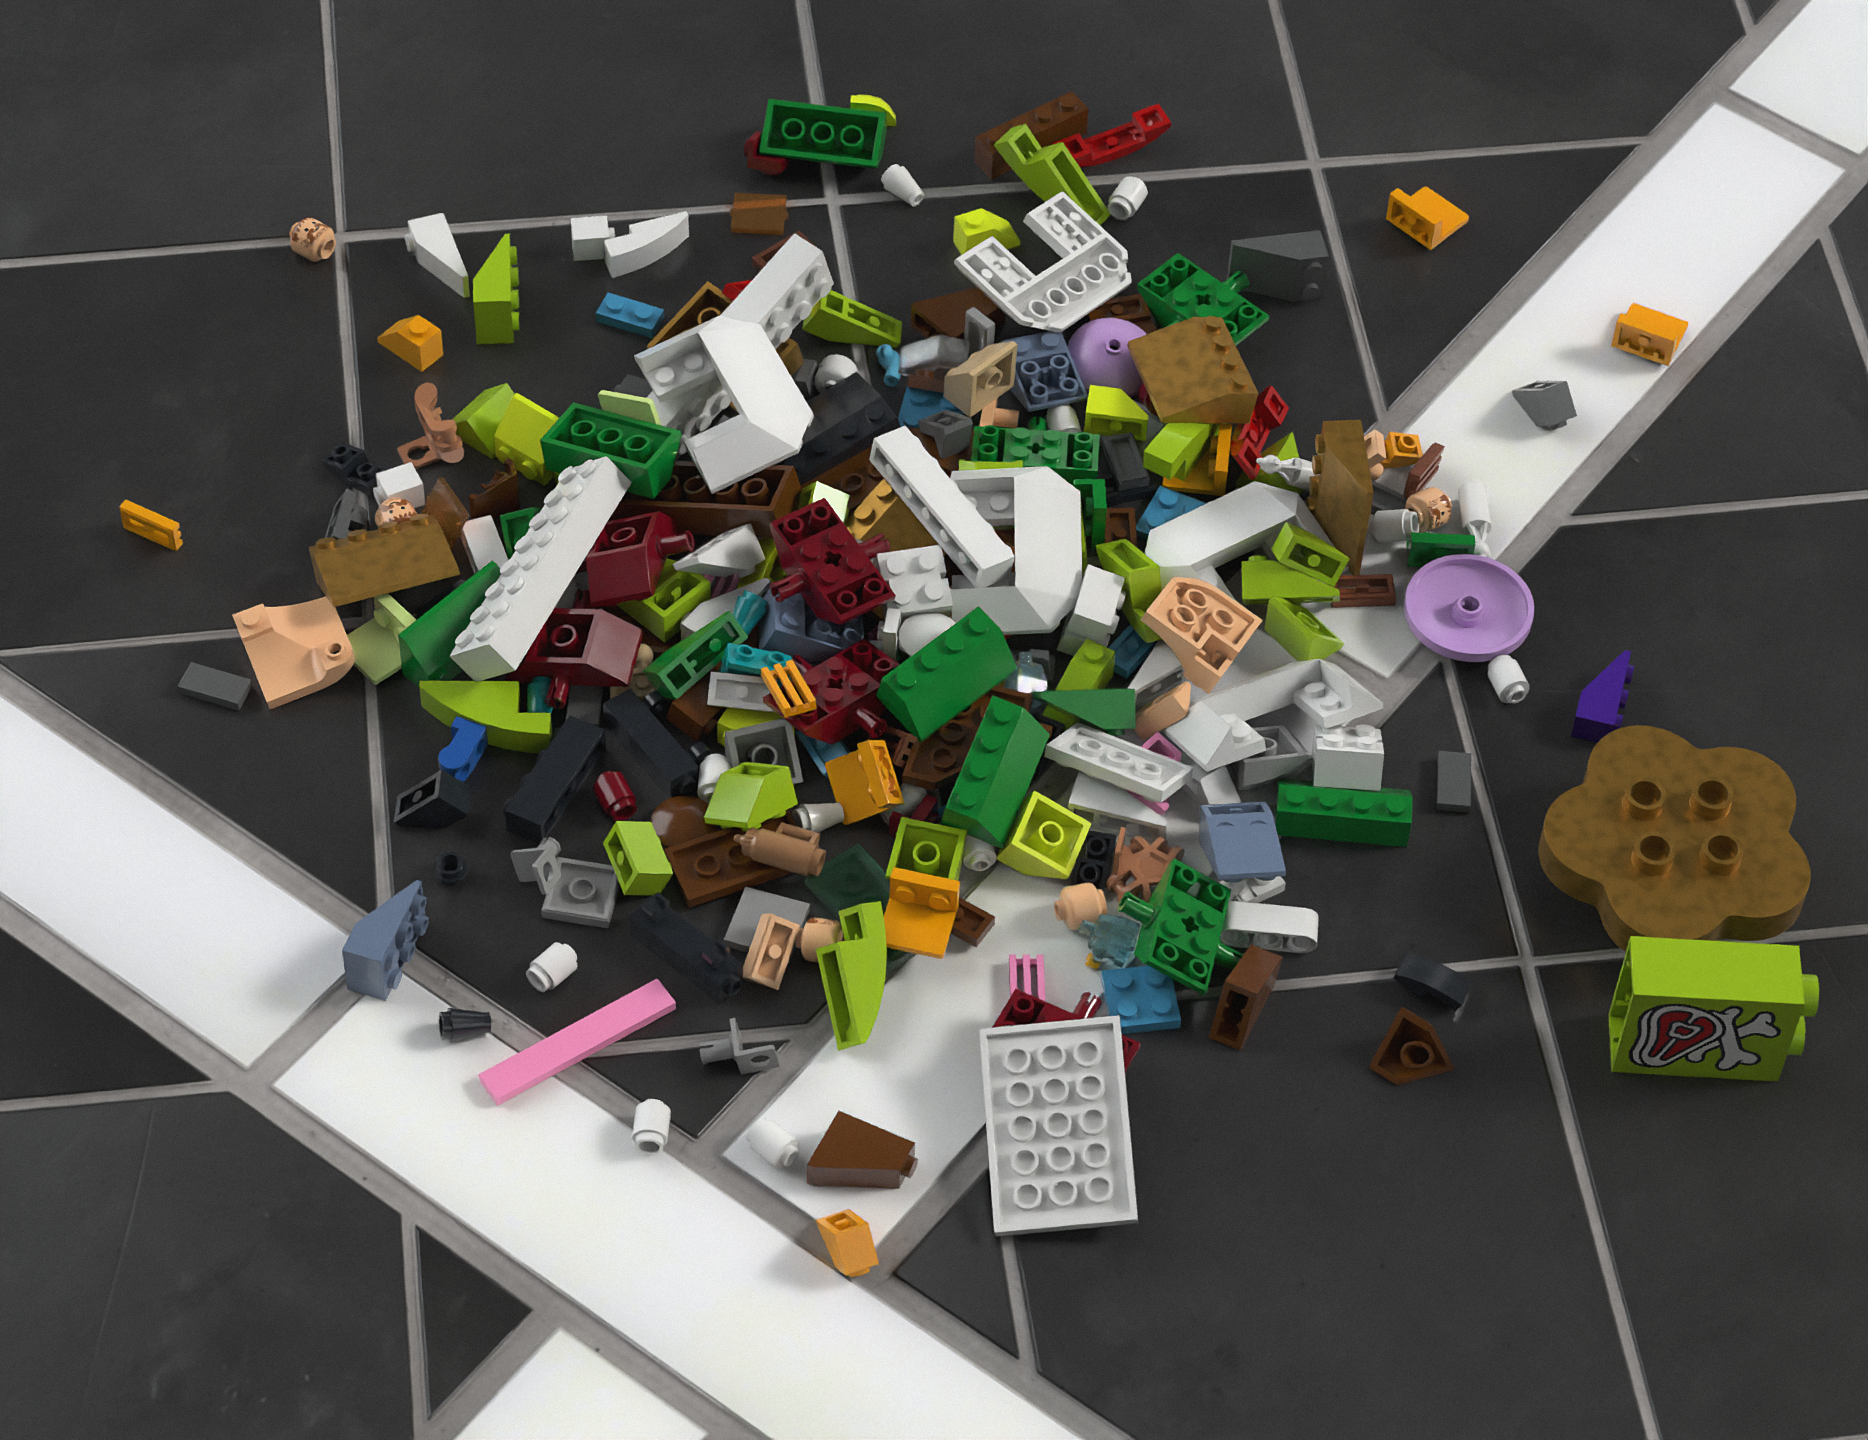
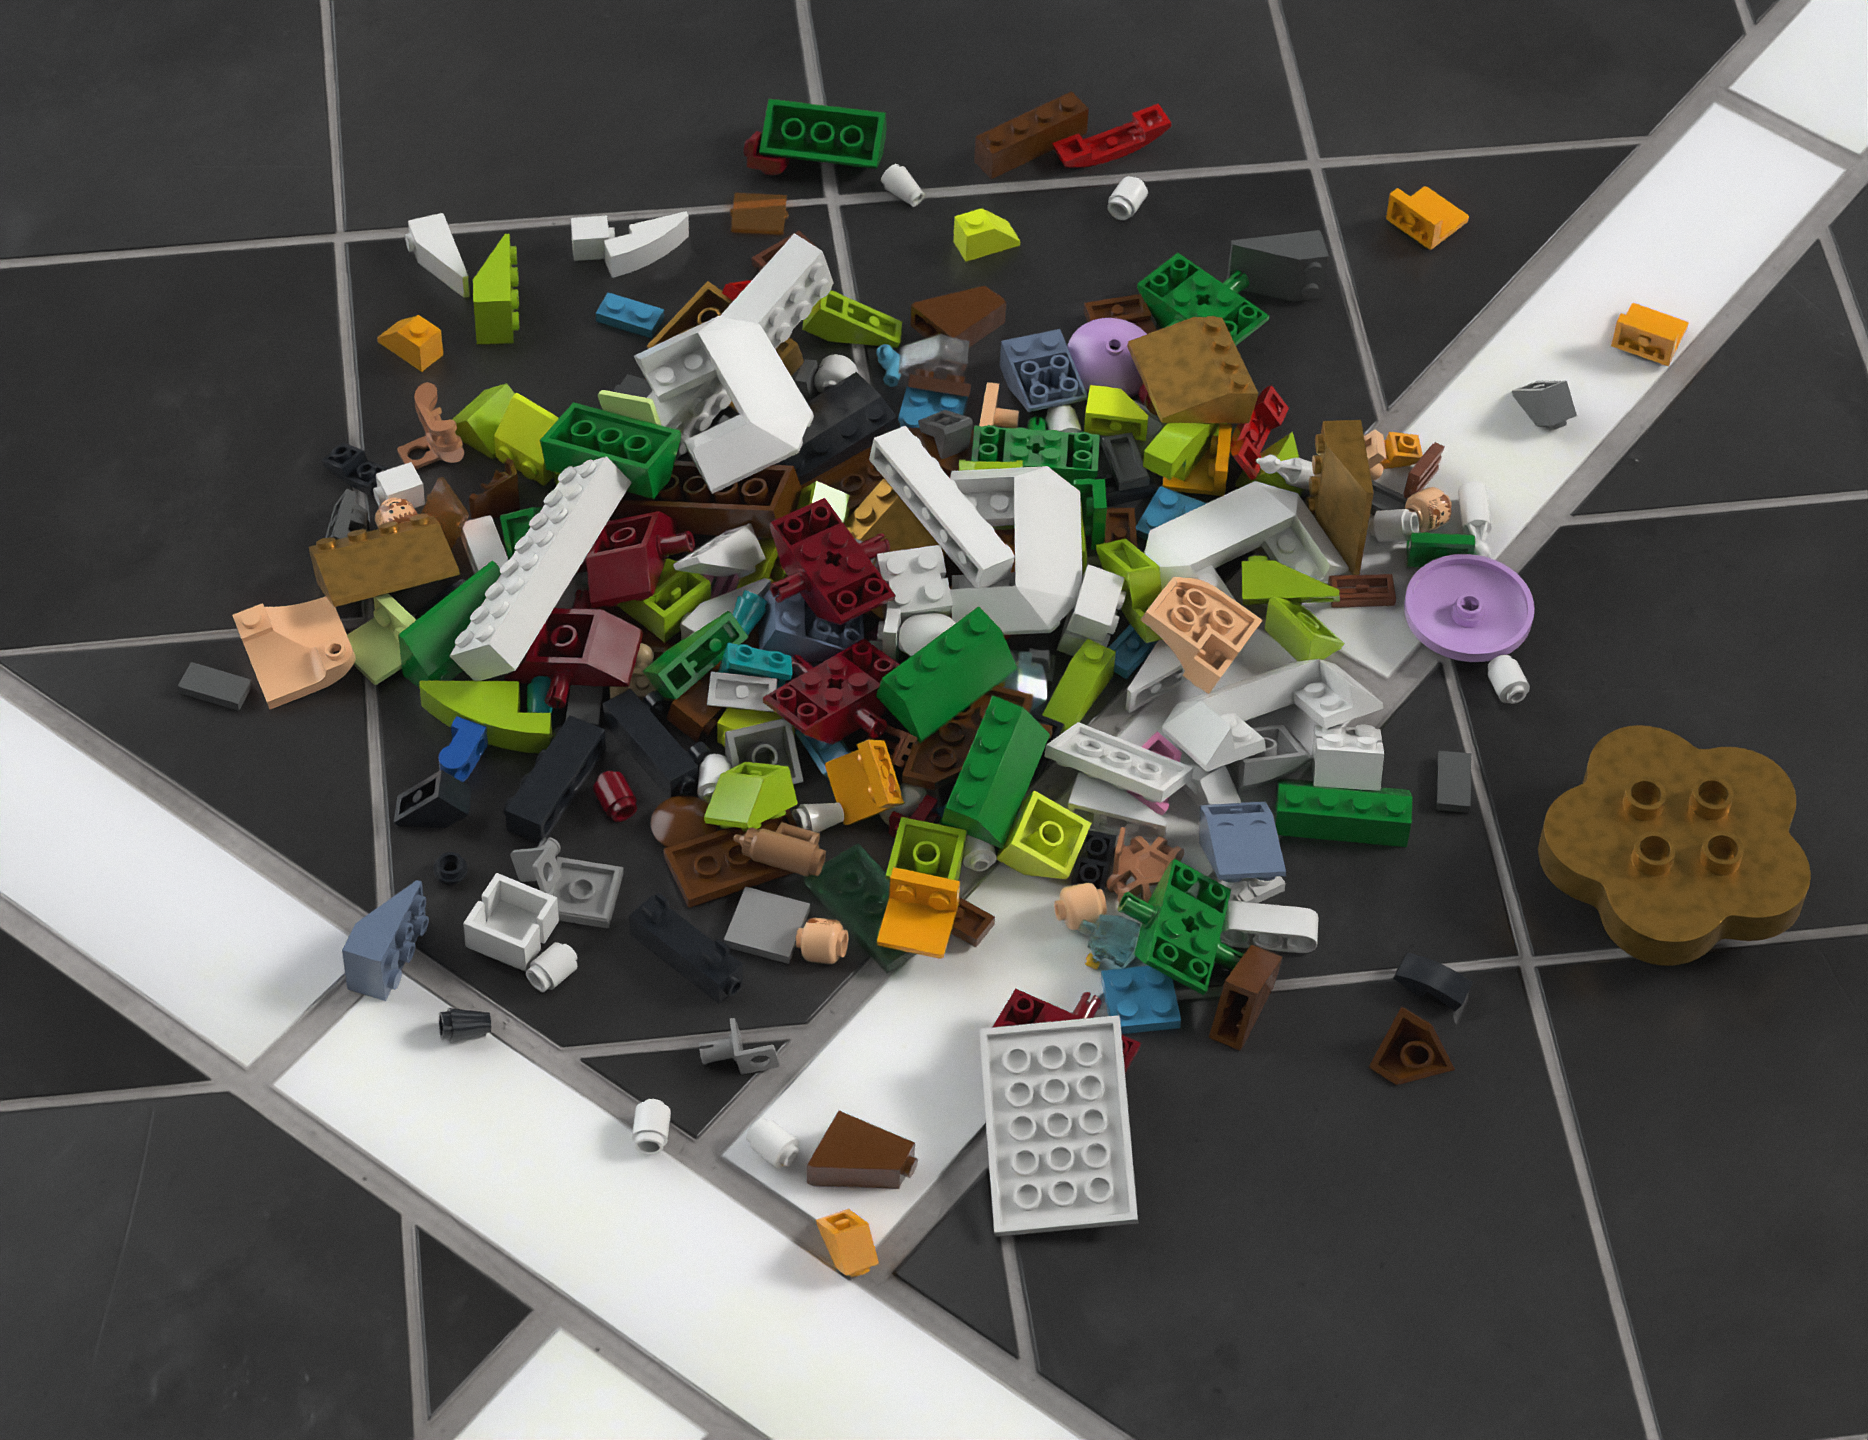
light orange tile [119,499,183,551] -> none
light nougat head [289,217,336,262] -> none
bright pink tile [479,978,676,1106] -> none
lime brick [603,821,673,895] -> none
light nougat slope [743,913,801,990] -> none
light orange tile [761,660,816,718] -> none
lime slope [816,901,887,1051] -> none
neon yellow brick [850,94,897,127] -> none
tan slope [944,341,1018,417] -> none
white slope [954,191,1132,333] -> none
light grey tile [964,307,995,358] -> none
lime slope [994,124,1111,225] -> none
bright pink tile [1009,955,1046,1001] -> none
green slope [1031,688,1136,735] -> none
light nougat slope [1133,681,1191,740] -> none
lime slope [1271,522,1349,587] -> none
dark purple slope [1571,650,1634,743] -> none
lime brick [1608,936,1819,1082] -> none
none -> white piece [463,873,559,972]

